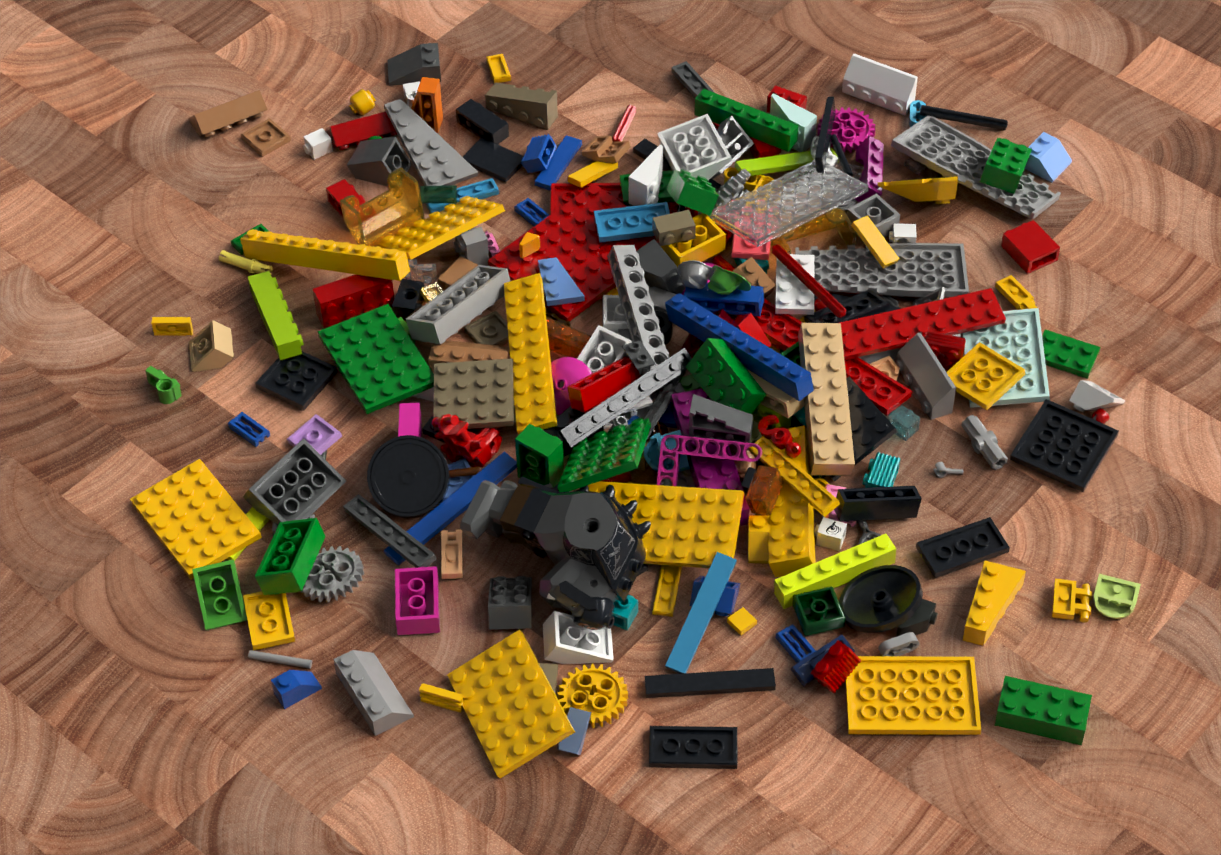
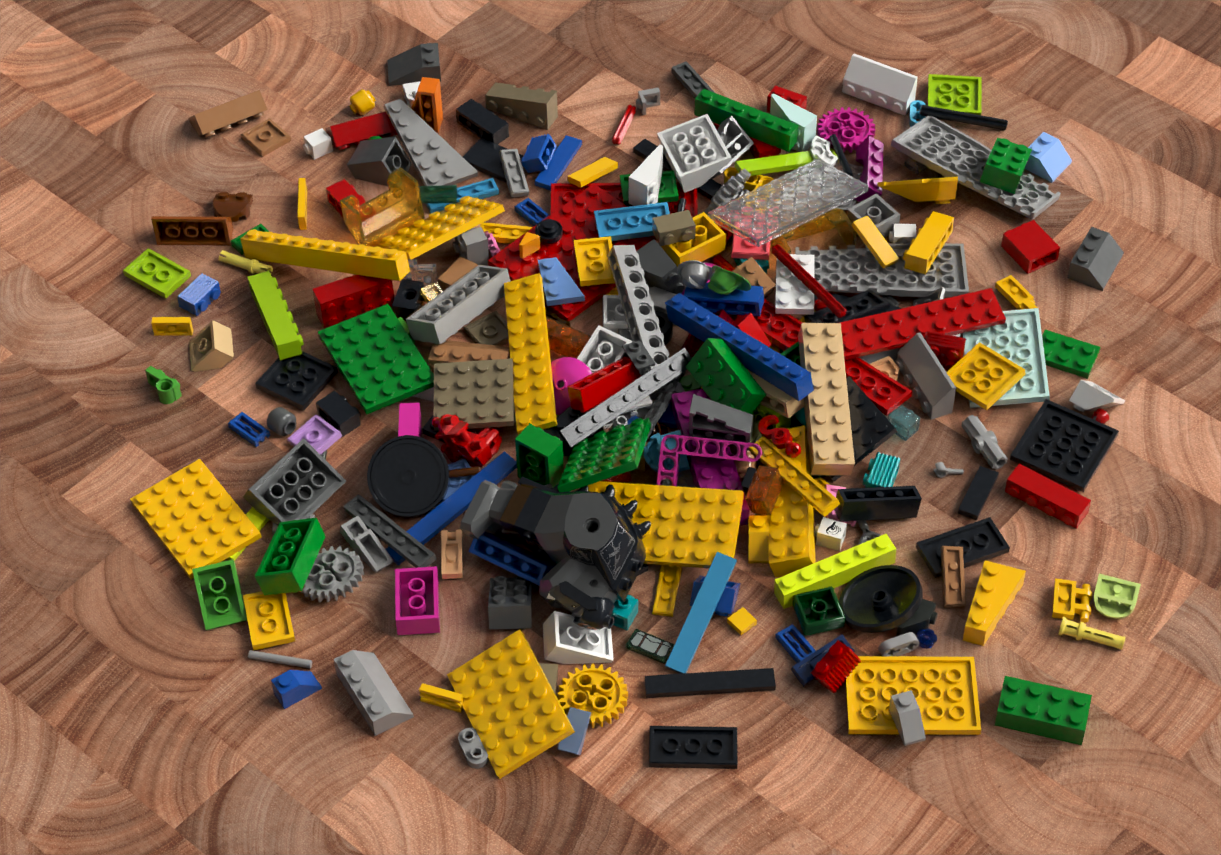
yellow tile [486,54,511,84] -> none
medium nougat slope [581,135,631,163] -> none
green brick [666,169,719,216] -> none
black tile [815,97,836,173] -> none
none -> lime plate [123,248,191,299]
none -> dark orange slope [151,216,233,246]
none -> brick [177,273,221,316]
none -> reddish brown slope [213,192,253,222]
none -> dark grey head [267,407,296,436]
none -> yellow tile [297,178,307,230]
none -> black brick [316,390,361,437]
none -> light grey slope [340,516,394,573]
none -> light grey plate [458,728,489,769]
none -> blue brick [469,531,555,585]
none -> yellow plate [480,222,533,244]
none -> light grey tile [499,149,529,197]
none -> black plate [535,219,563,244]
none -> yellow plate [573,236,615,286]
none -> tile [626,629,674,664]
none -> light grey bracket [636,88,660,115]
none -> light grey slope [889,690,926,746]
none -> yellow brick [903,211,954,275]
none -> clear blue plate [917,628,937,649]
none -> lime plate [927,74,982,115]
none -> medium nougat tile [941,546,966,608]
none -> black tile [958,466,999,520]
none -> red brick [1005,464,1091,529]
none -> light yellow pin [1058,617,1125,650]
none -> dark grey slope [1067,227,1124,291]

